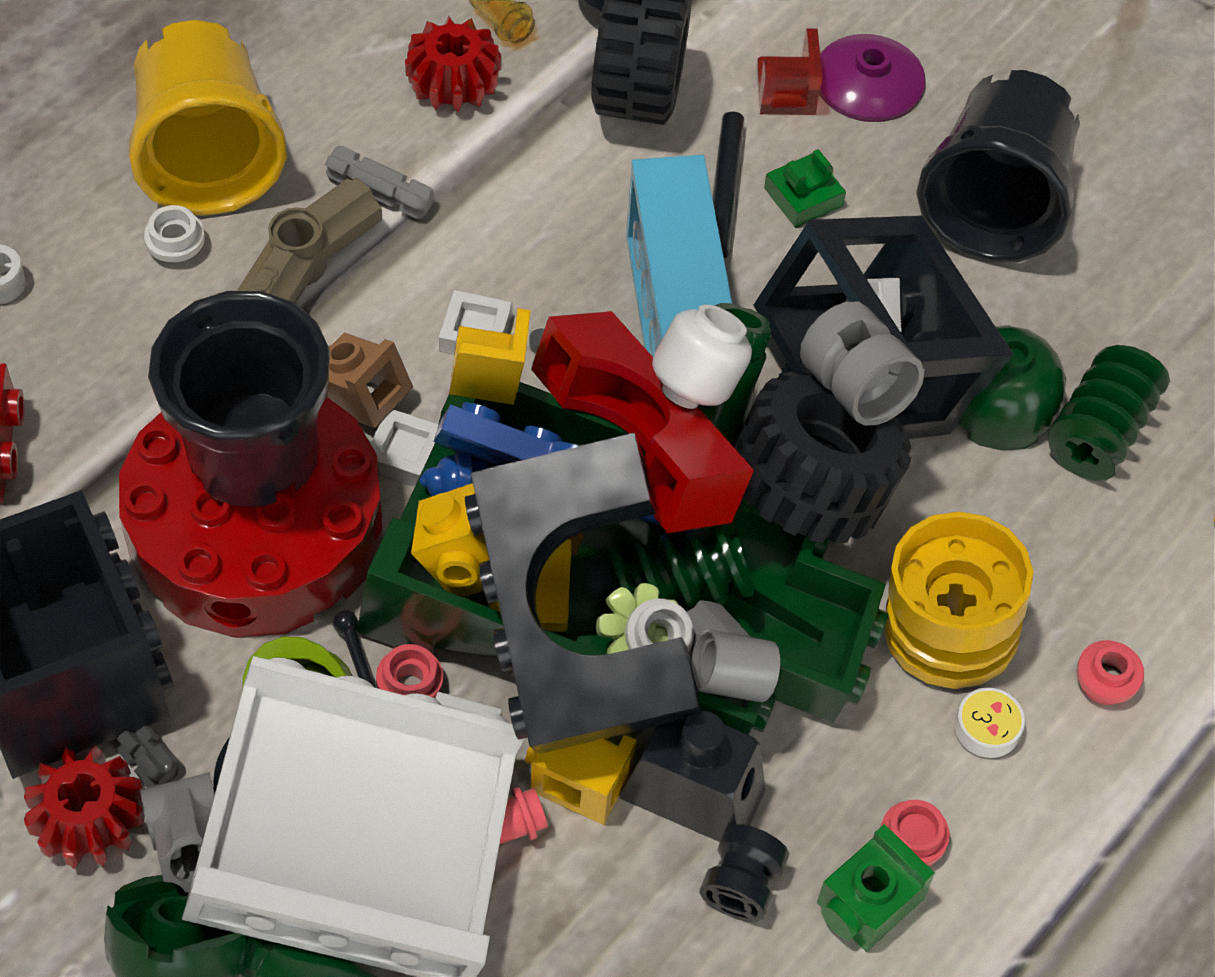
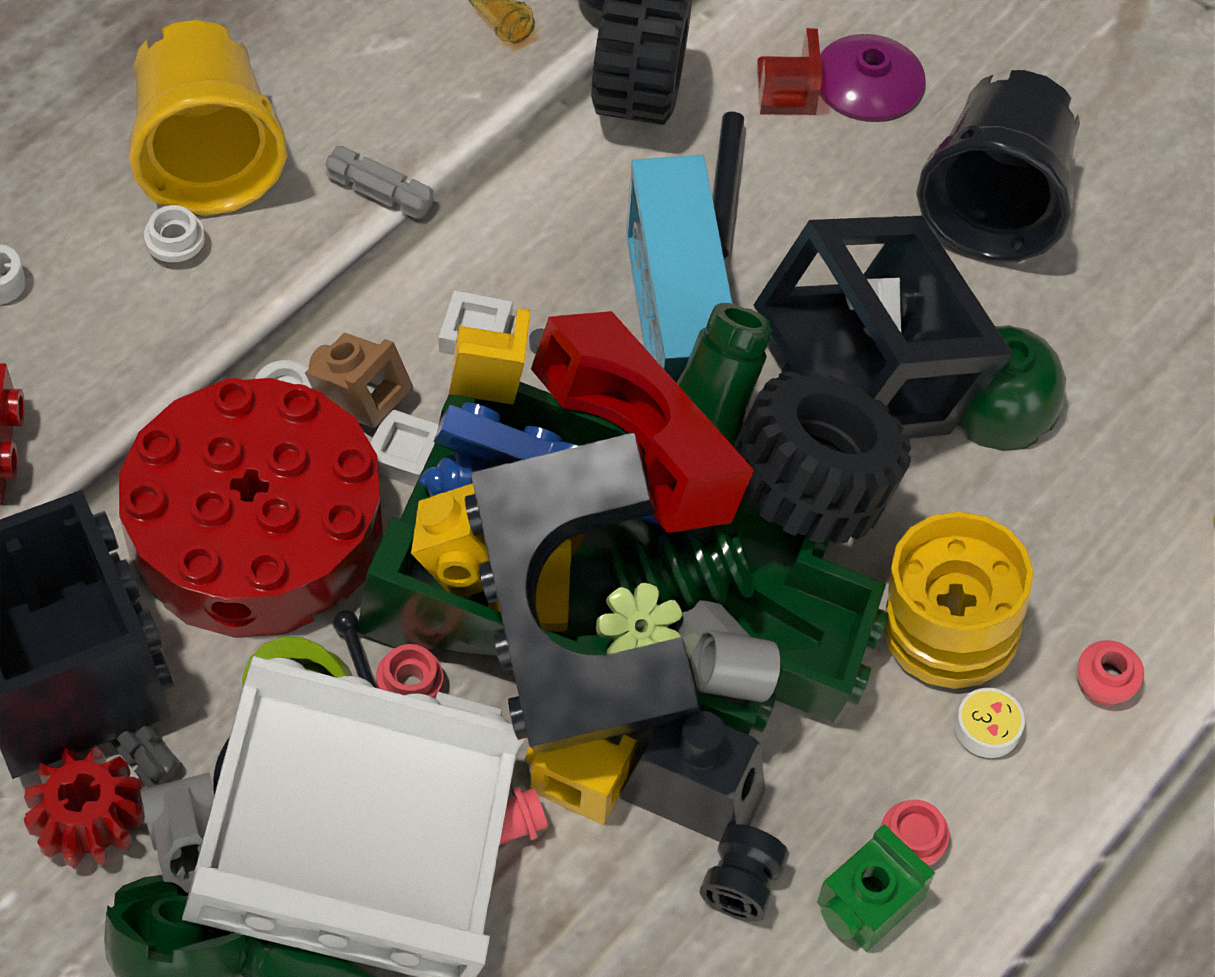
black piece [148,291,330,507] -> none
dark tan piece [237,178,382,303] -> none
red gear [405,15,501,113] -> none
white plate [625,599,694,651] -> none
white head [652,304,752,409] -> none
green tile [764,149,846,228] -> none
light grey wheel [800,302,925,426] -> none
dark green piece [1048,345,1170,481] -> none

